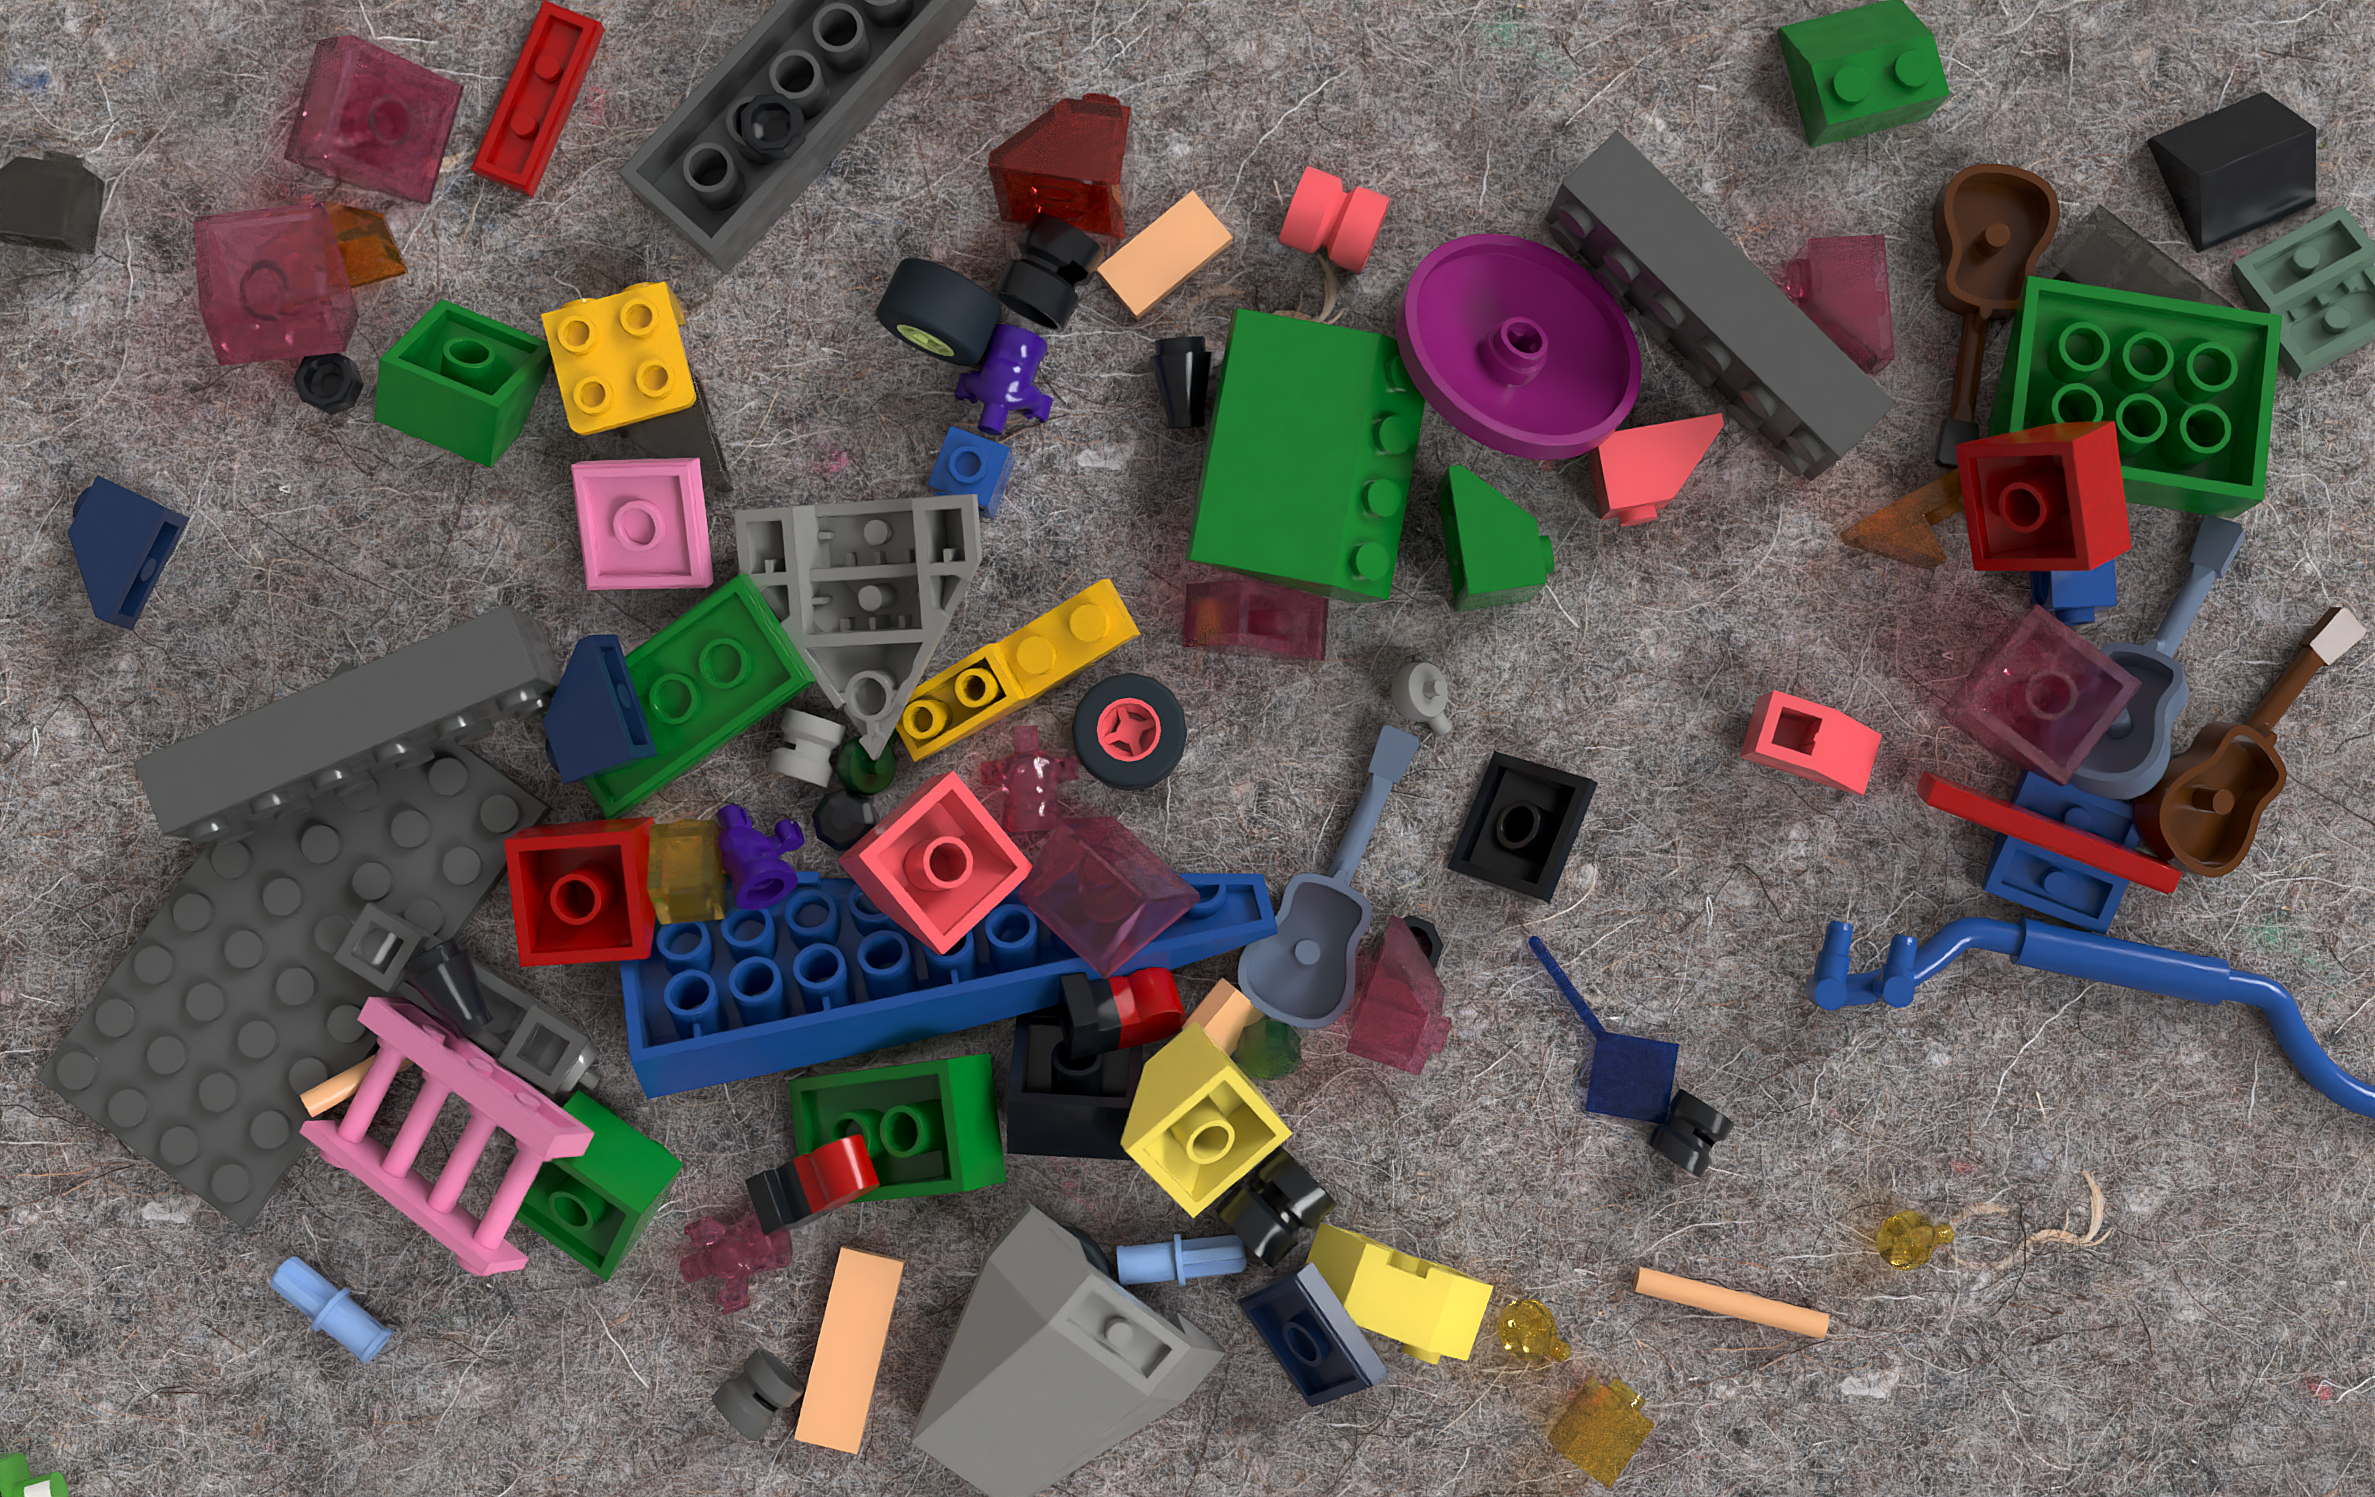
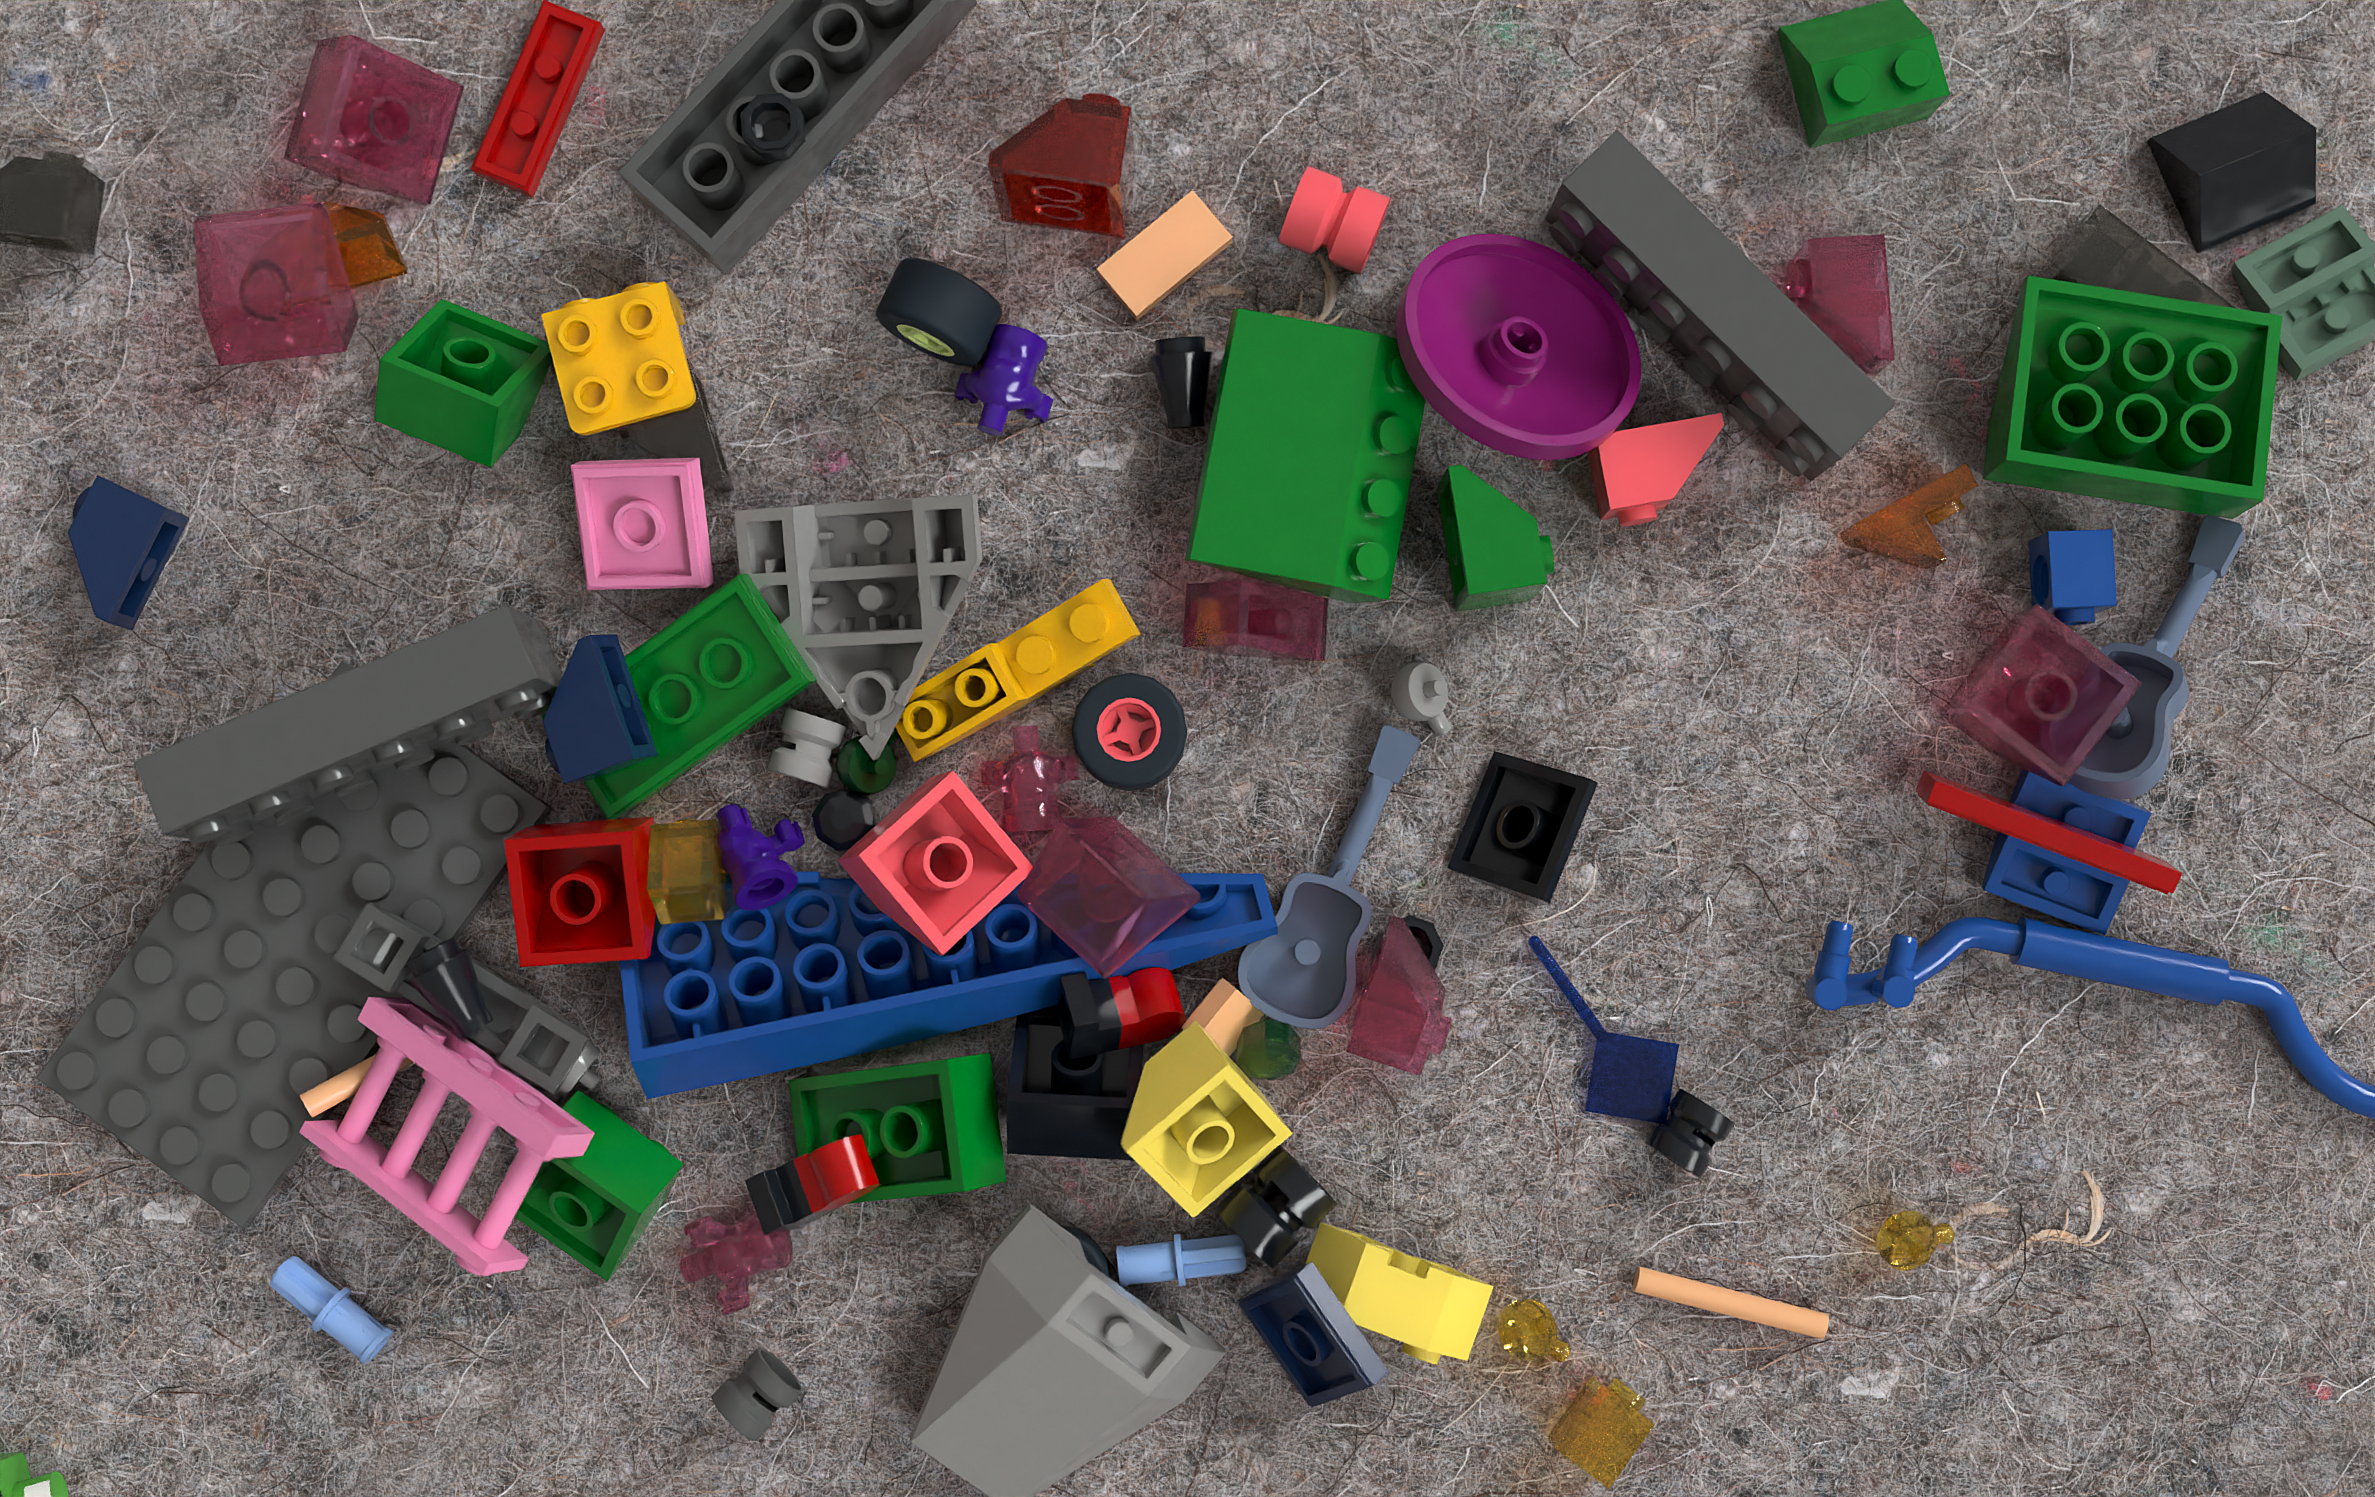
black tile [293,348,364,415] -> none
light nougat tile [794,1245,906,1455] -> none
blue brick [927,425,1015,520] -> none
black wheel [991,212,1105,332] -> none
coral slope [1739,690,1882,796] -> none
reddish brown piece [1932,163,2060,470] -> none
red slope [1955,421,2132,571] -> none
reddish brown piece [2134,607,2367,878] -> none

